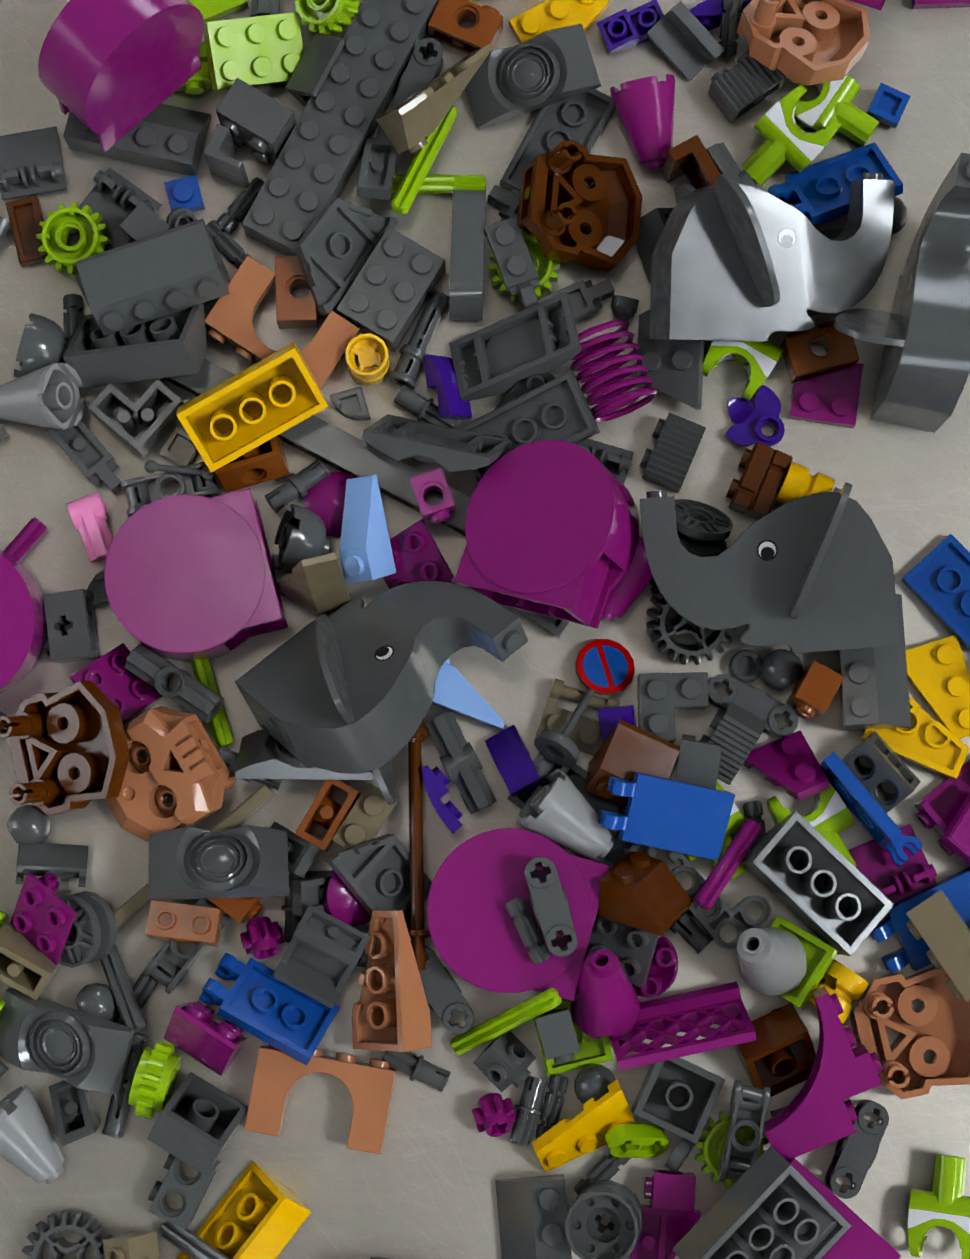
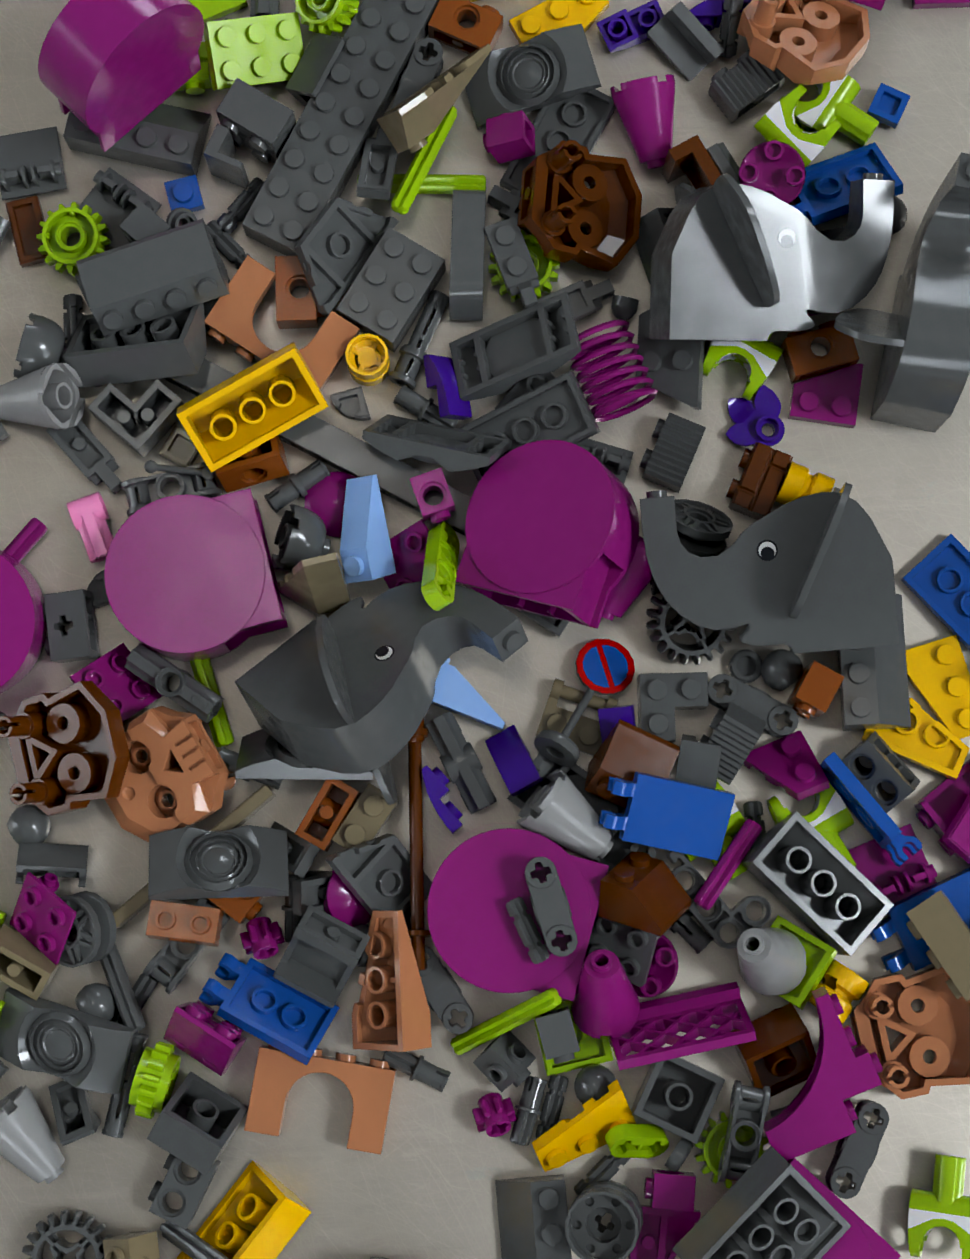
none -> lime beam [421,522,460,611]
none -> magenta brick [483,110,535,164]
none -> magenta dish [739,140,806,204]

